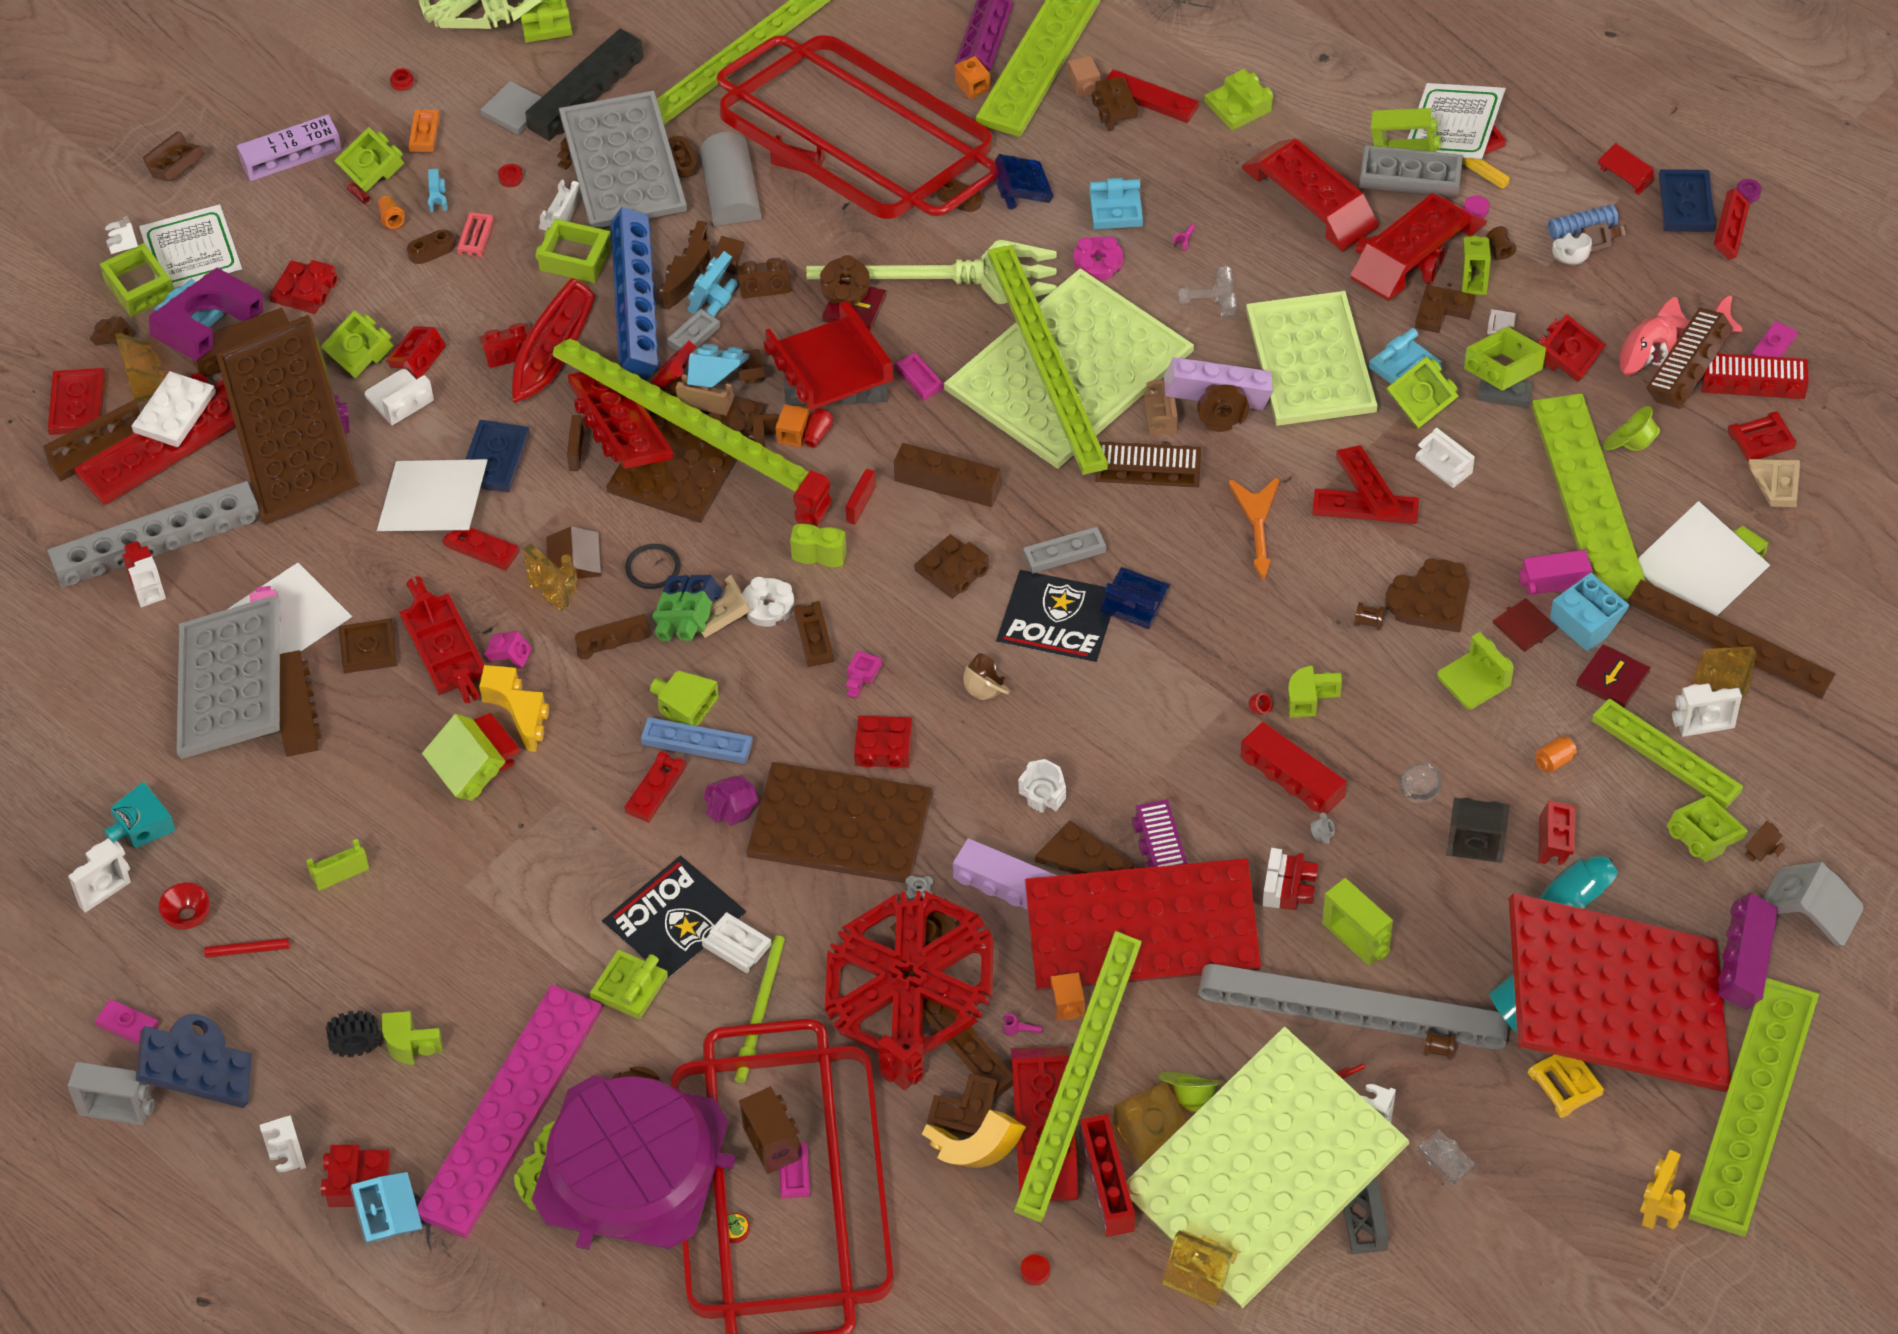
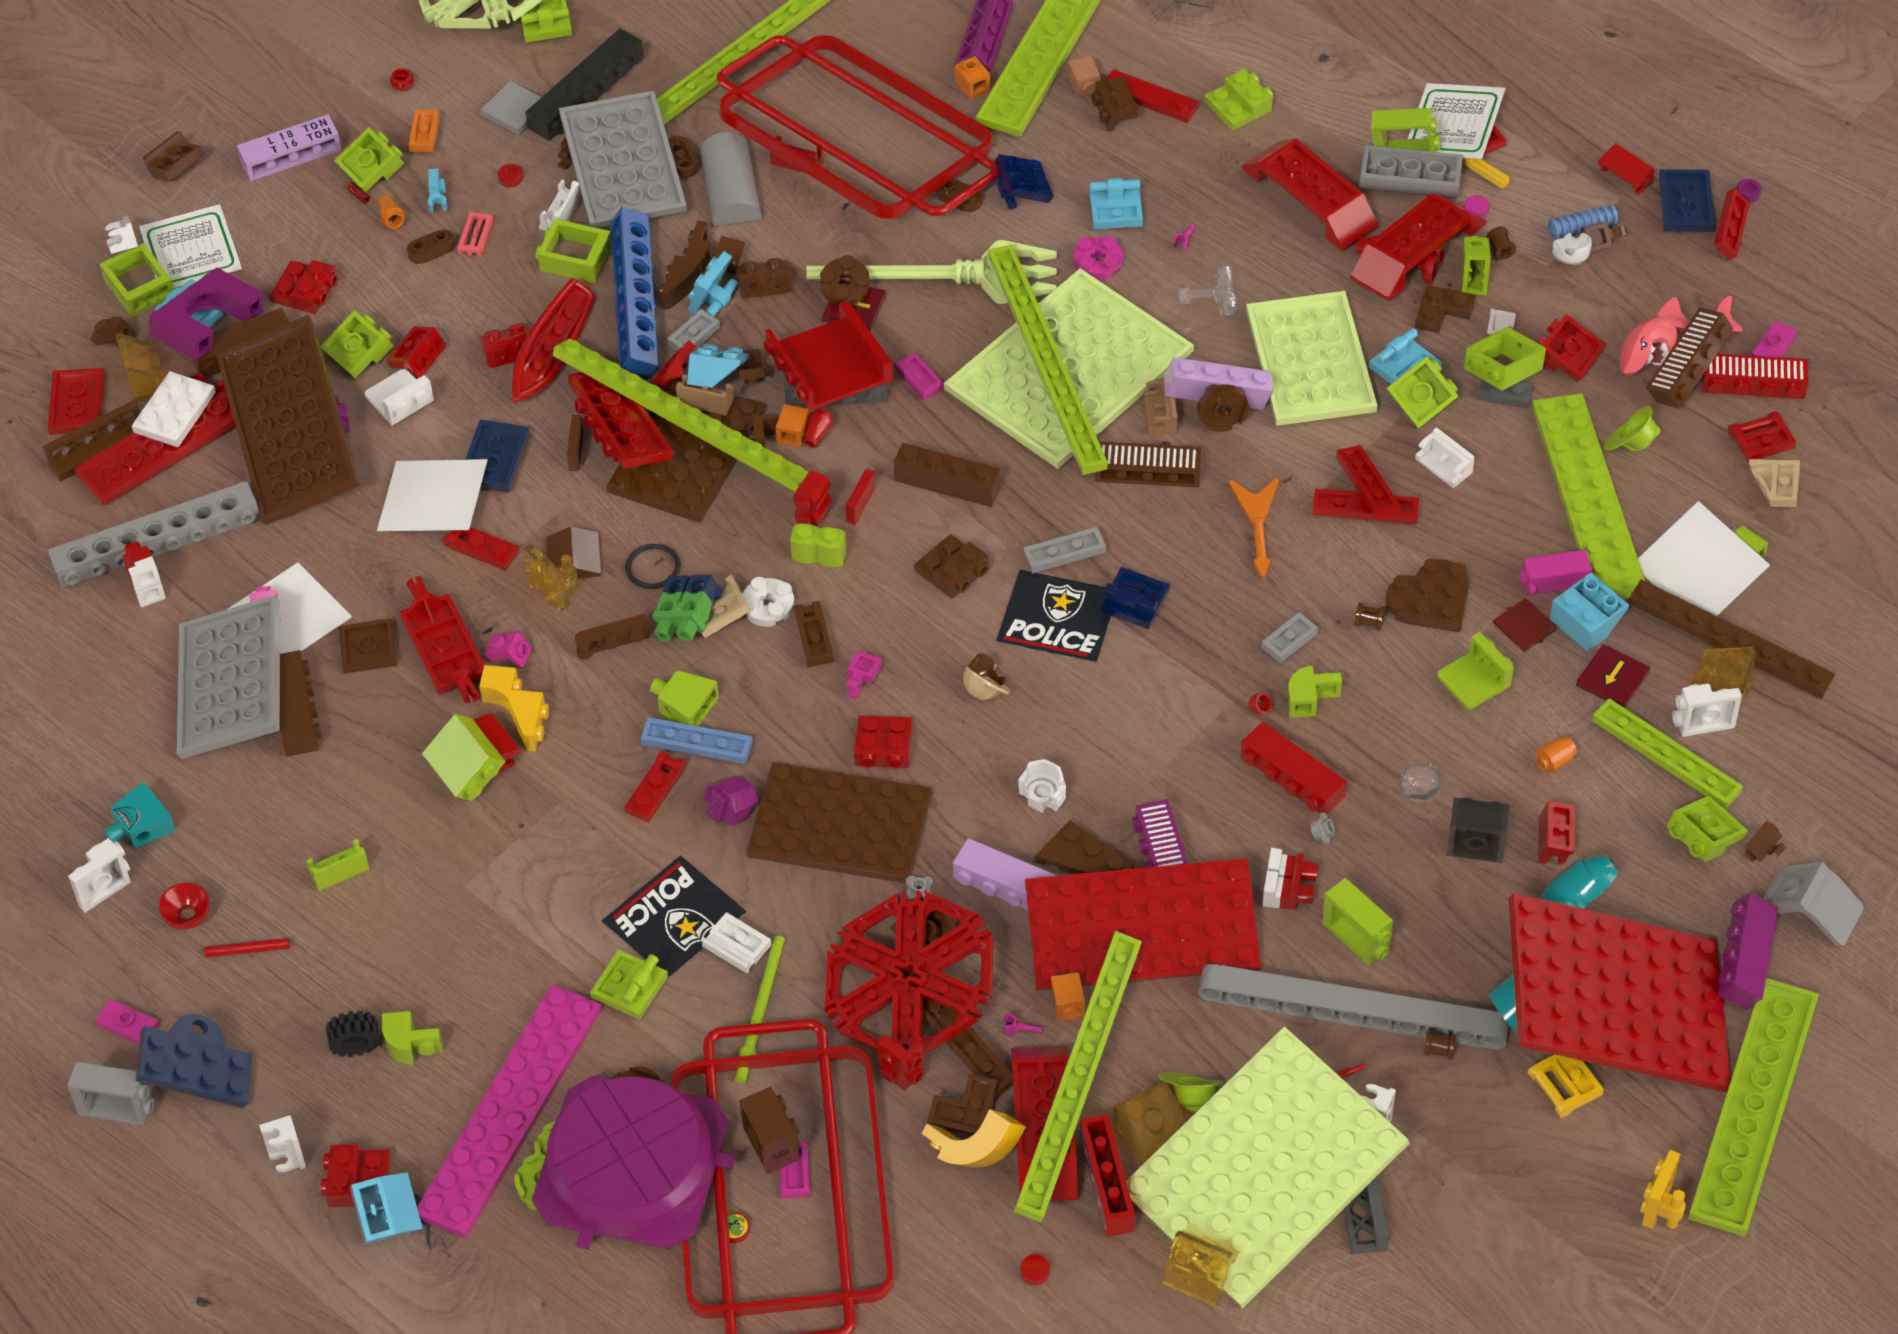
clear hips [1417,1129,1476,1185] -> none
none -> light grey plate [1261,612,1318,663]

